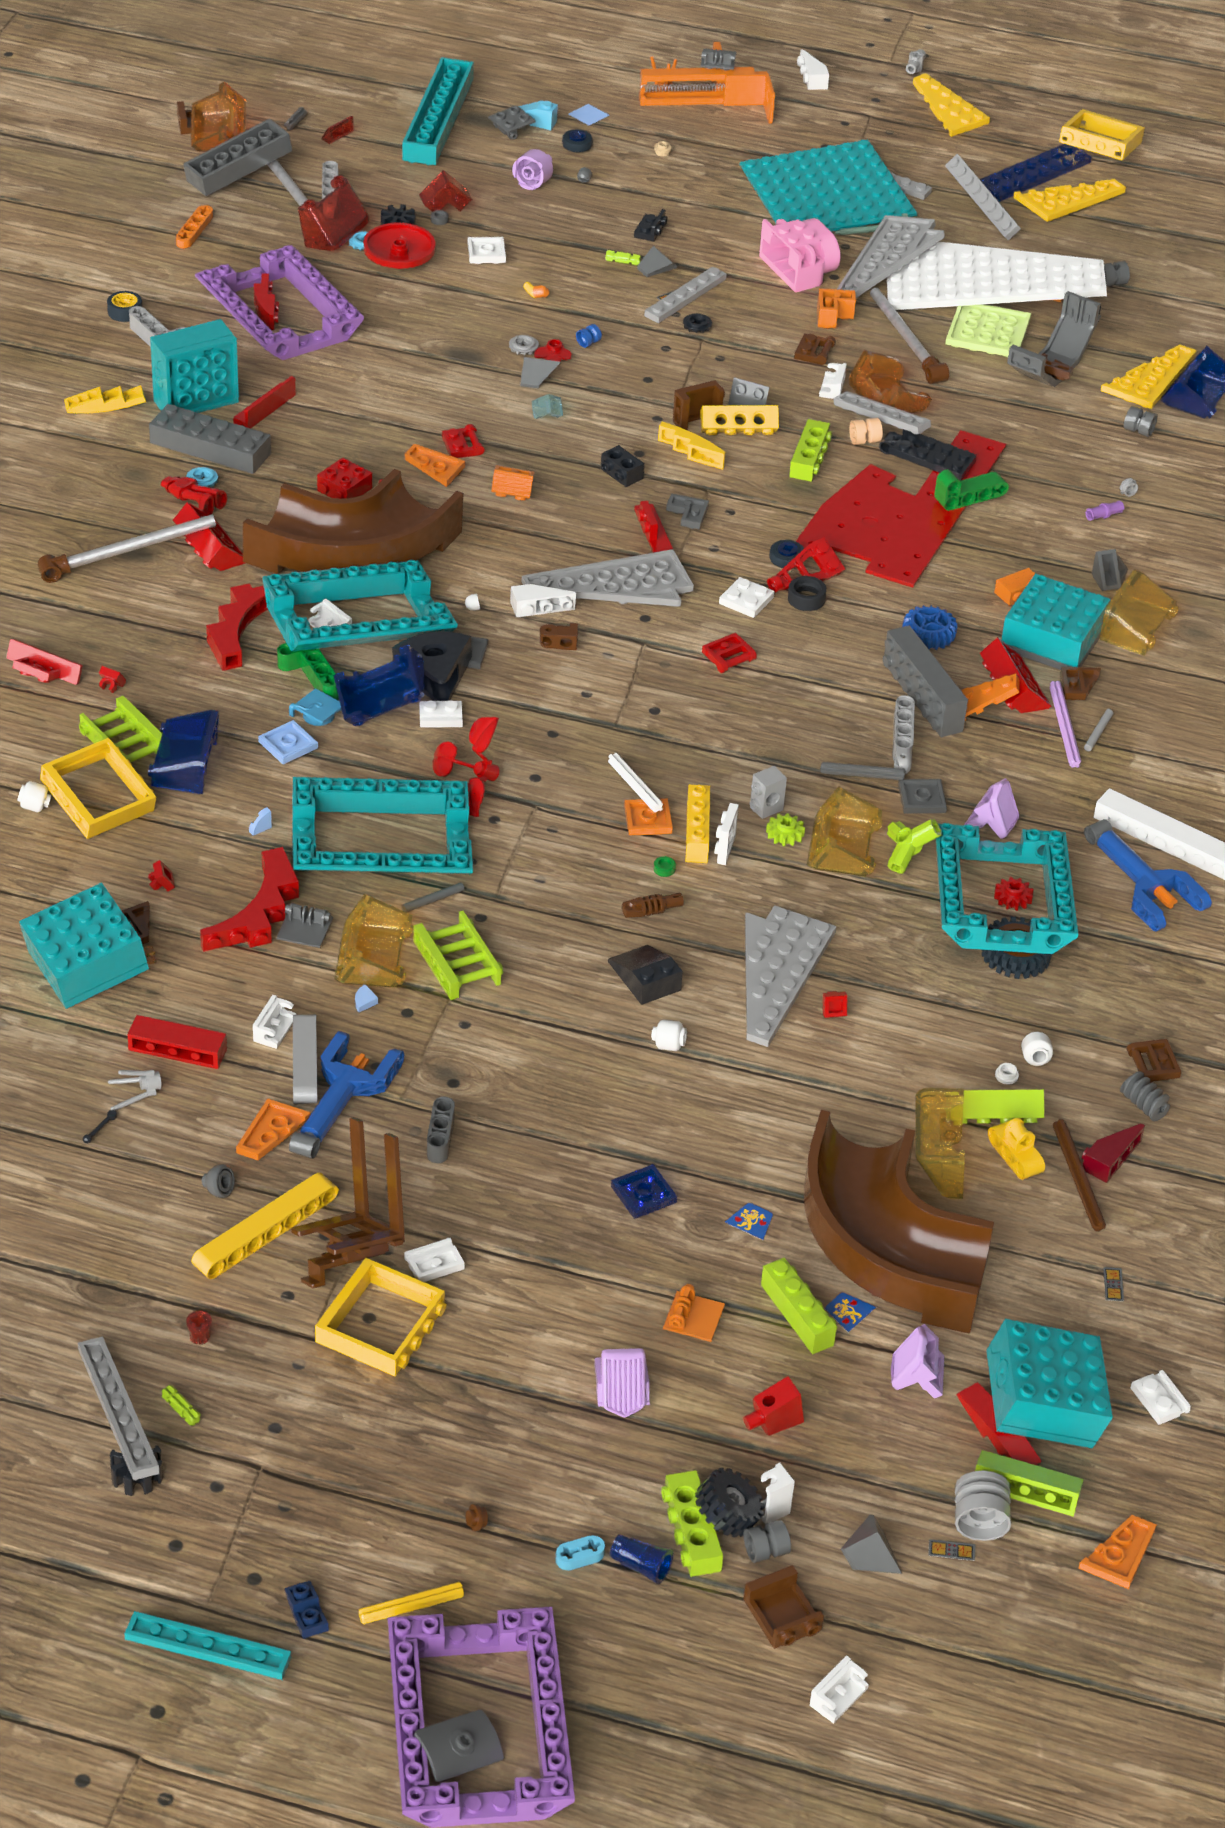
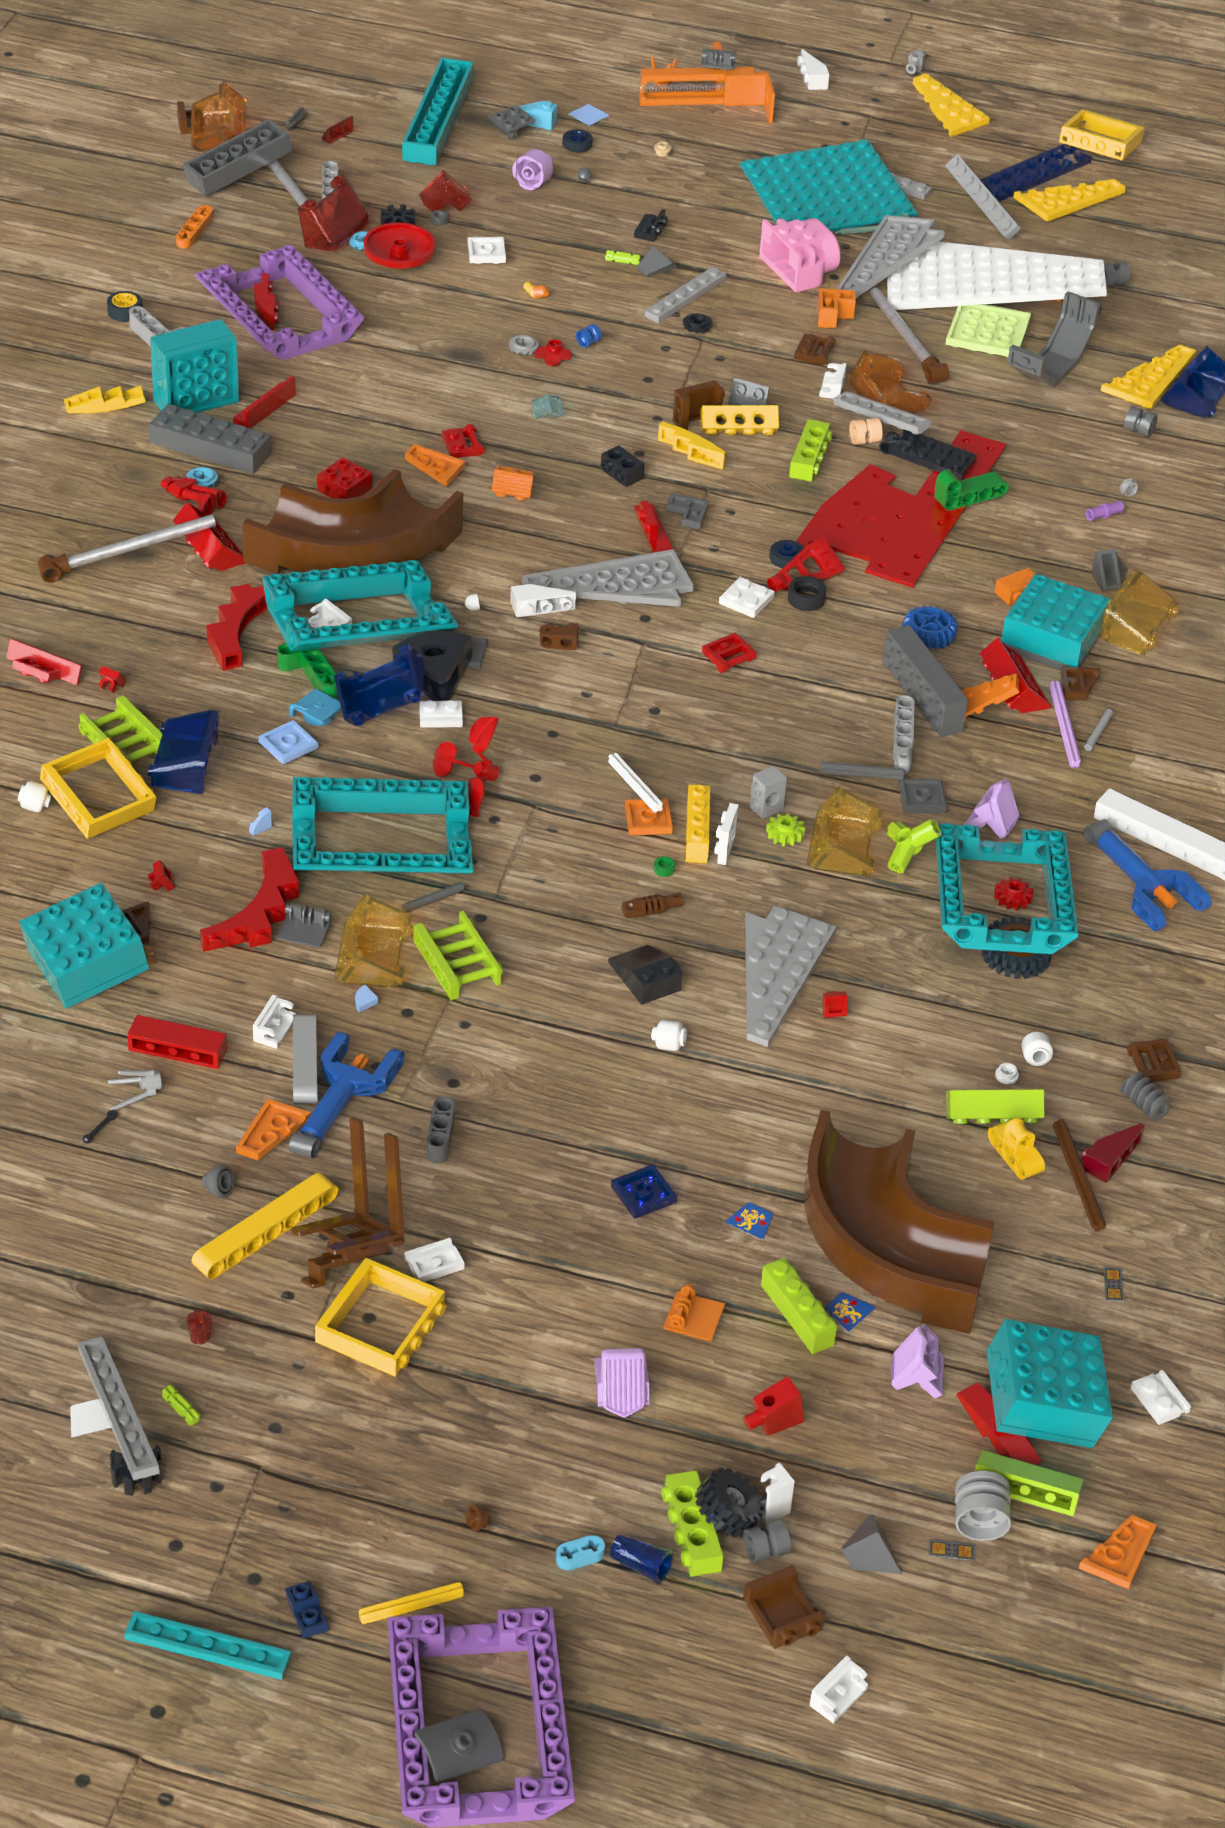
slope [520,357,561,389] -> none
clear yellow windscreen [915,1088,965,1199] -> none
reddish brown wing [1041,353,1074,380] -> none
none -> white sticker [70,1399,111,1438]

